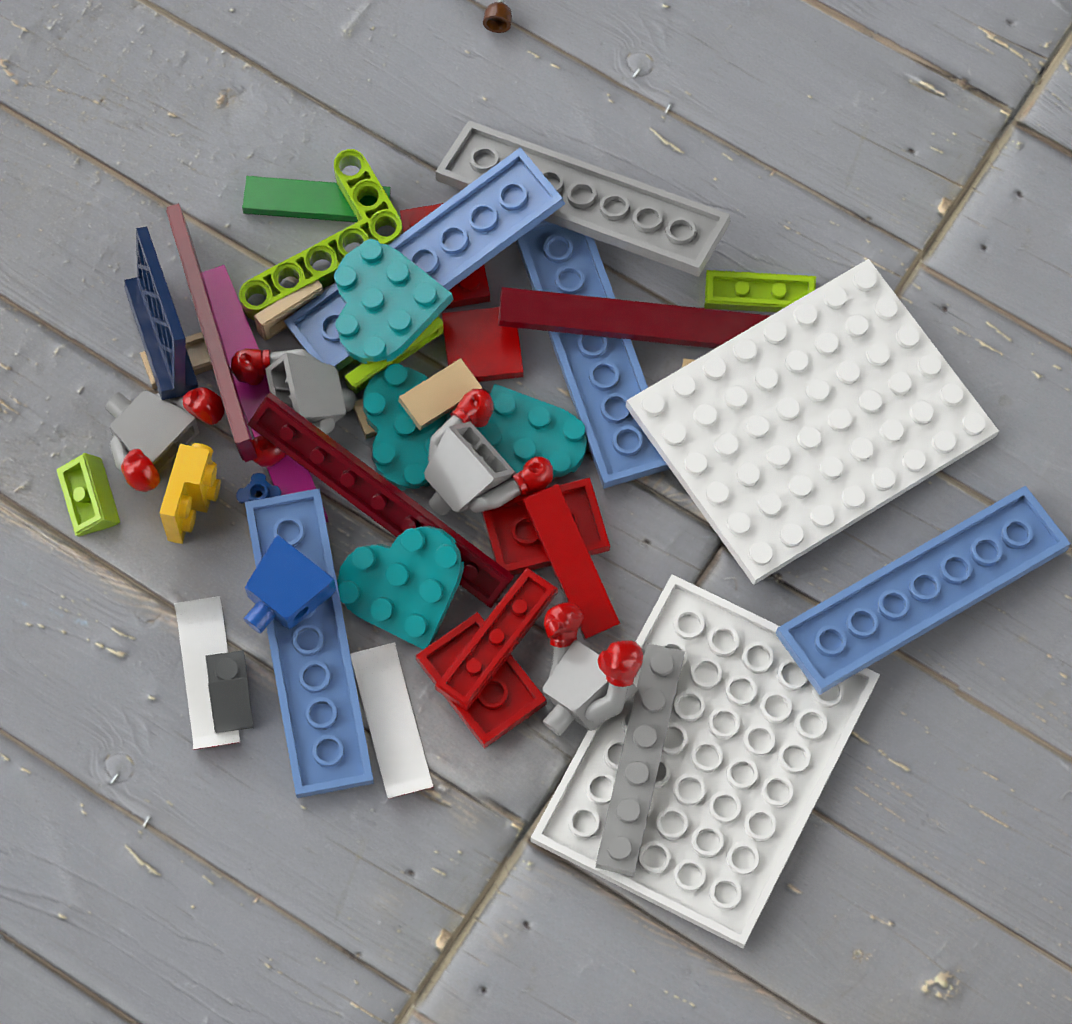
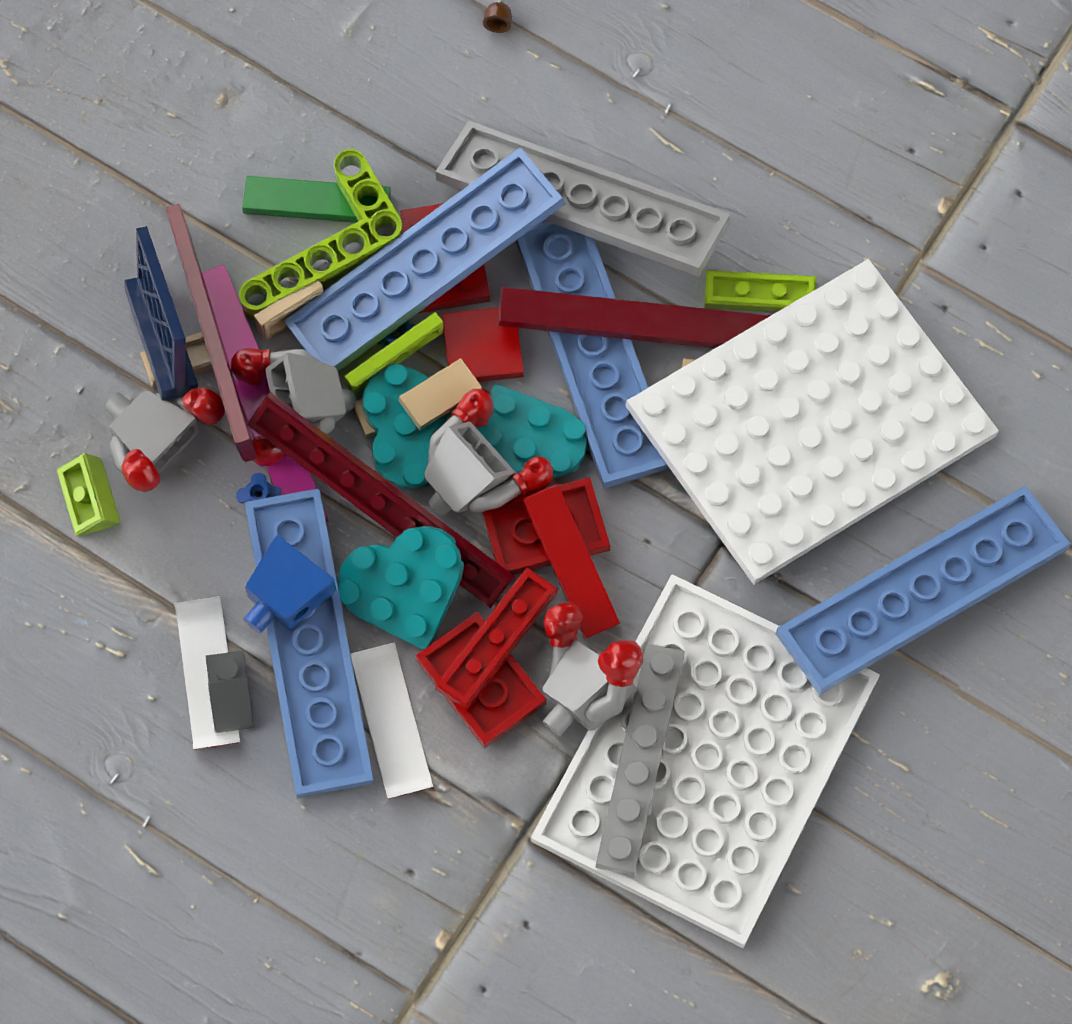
yellow plate [159,443,221,544] -> none
teal plate [334,239,454,364] -> none

